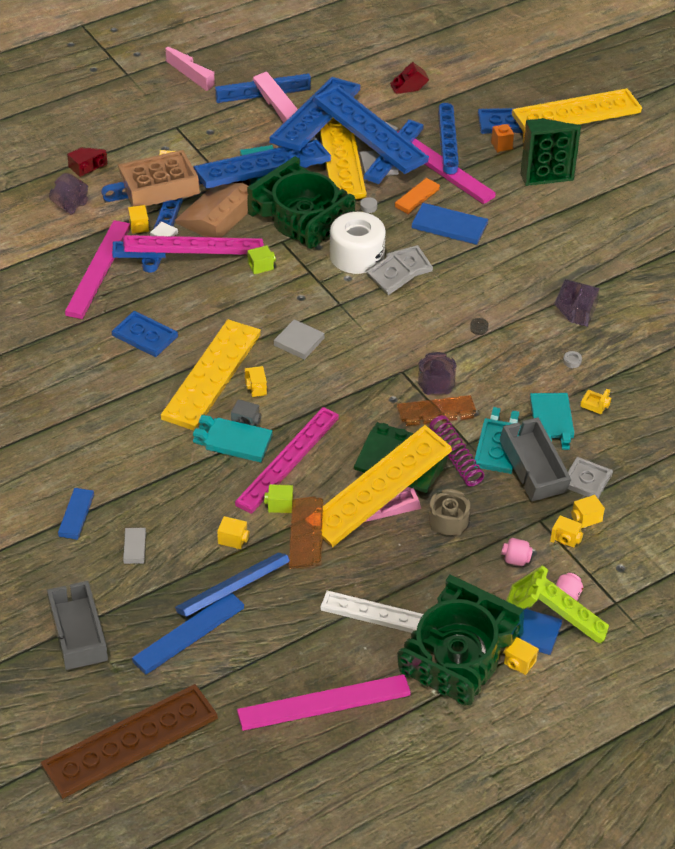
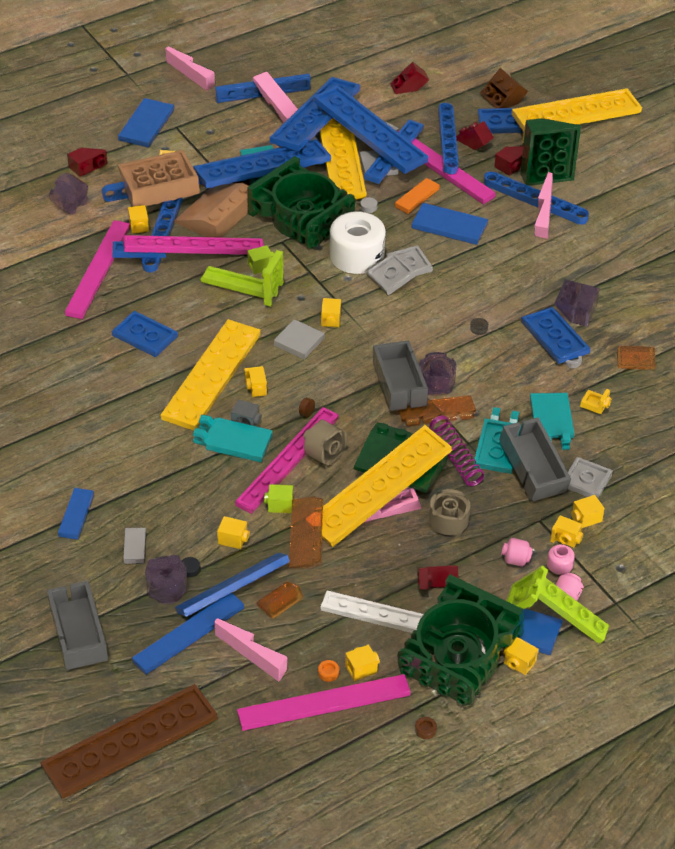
white piece [150,222,178,236] -> none
orange brick [491,124,514,152] -> none
none -> blue tile [118,98,174,147]
none -> clear purple brick [145,555,188,604]
none -> black tile [180,557,200,577]
none -> lime bracket [201,250,283,306]
none -> bright pink slope [215,618,287,682]
none -> clear orange slope [256,581,303,619]
none -> reddish brown tile [299,397,315,418]
none -> dark tan brick [303,419,348,465]
none -> orange tile [318,660,339,682]
none -> yellow brick [321,298,341,327]
none -> yellow brick [345,645,380,681]
none -> dark grey piece [373,340,428,411]
none -> reddish brown tile [415,717,437,739]
none -> dark red bracket [417,565,459,589]
none -> dark red slope [456,121,494,150]
none -> reddish brown slope [480,68,528,108]
none -> blue beam [484,172,589,224]
none -> dark red slope [494,146,523,176]
none -> blue tile [521,307,591,364]
none -> bright pink slope [535,172,553,239]
none -> bright pink head [547,545,575,575]
none -> clear orange slope [617,346,655,369]

